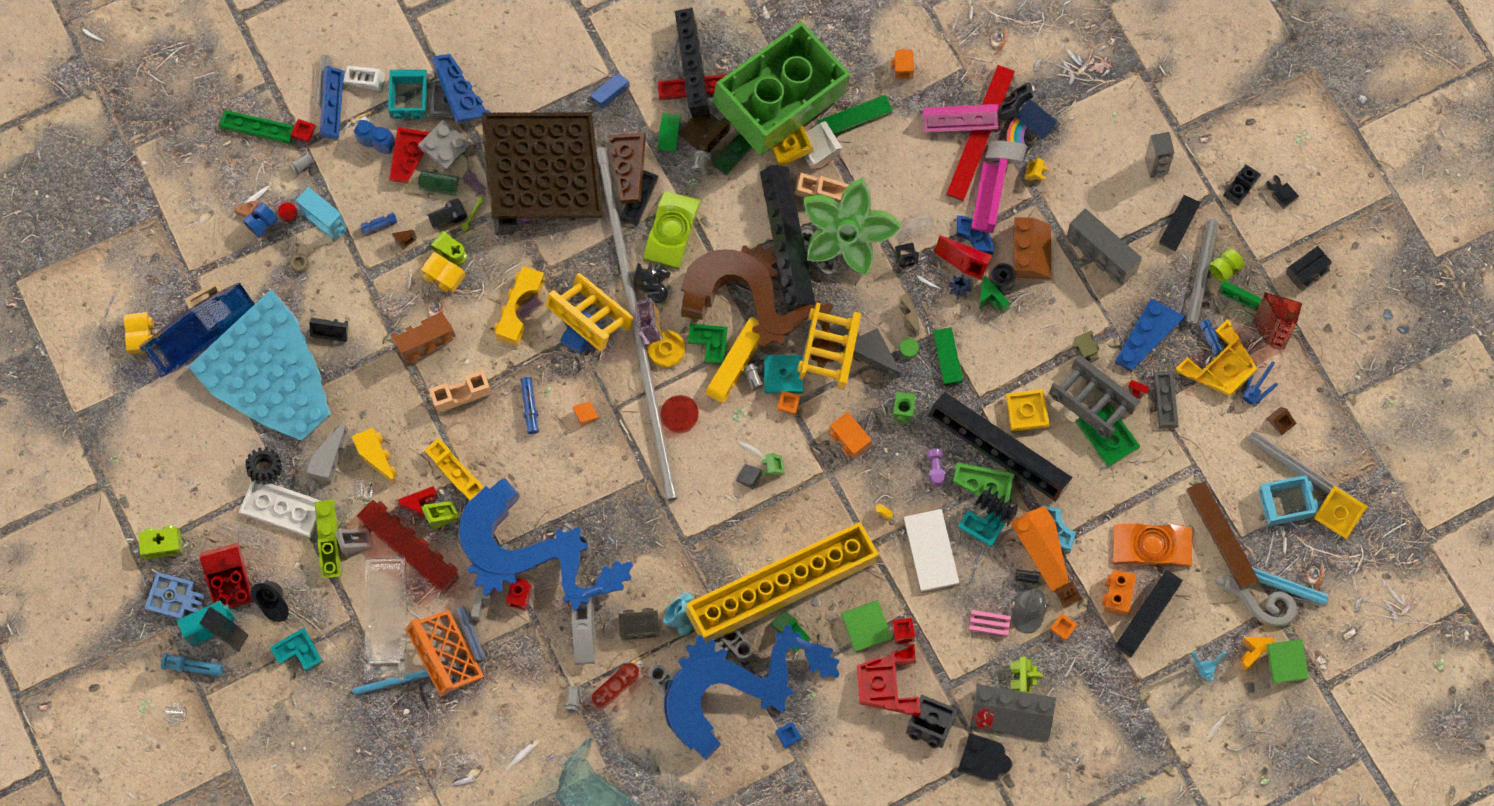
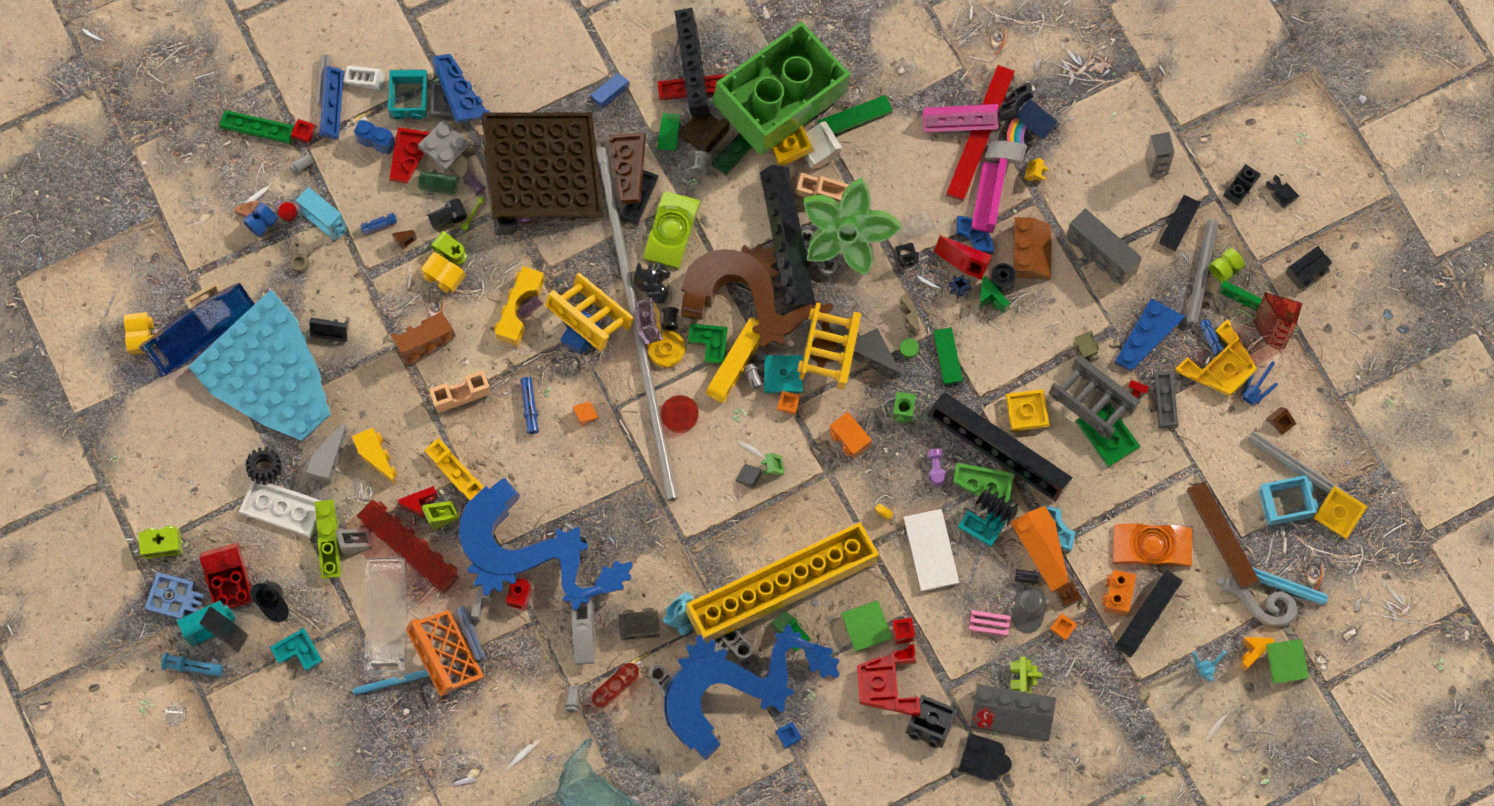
orange brick [891,49,914,78] -> none
none -> black bush [661,307,679,330]

